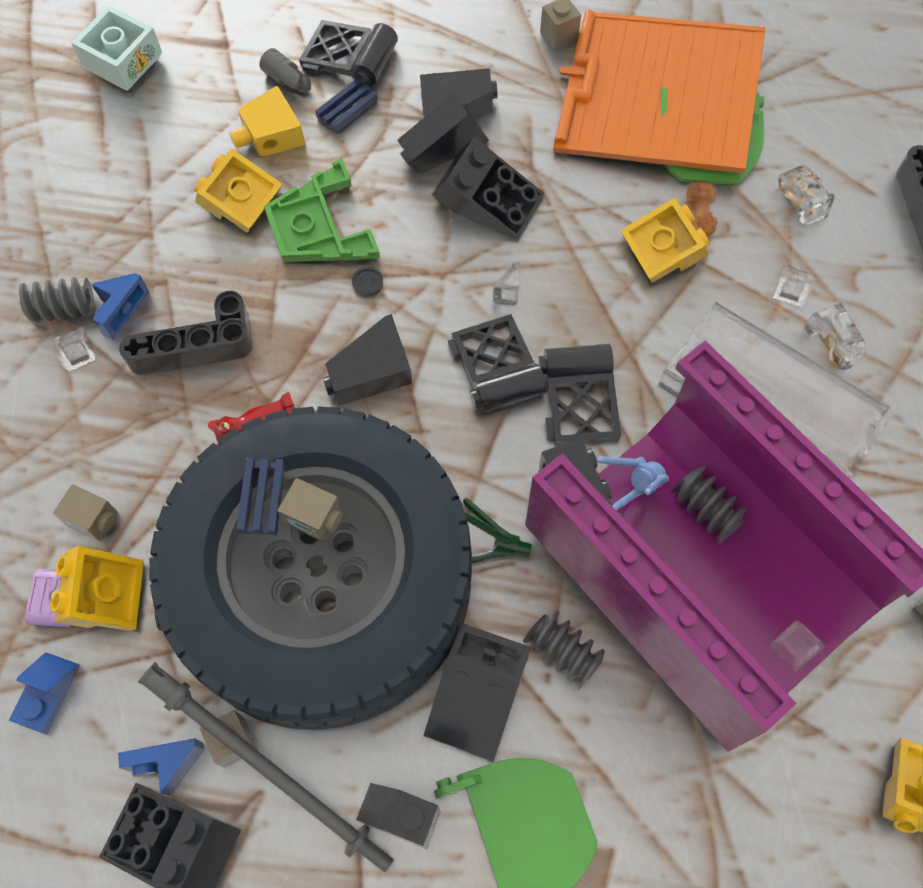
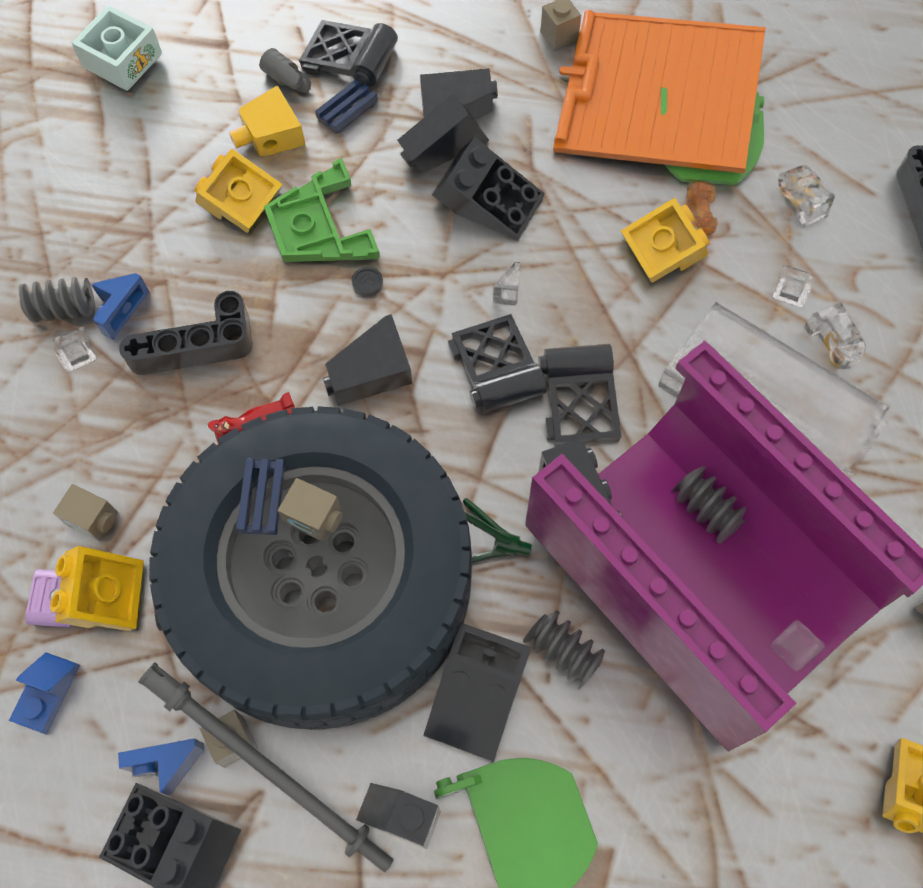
light blue plant [597,456,669,511] -> none

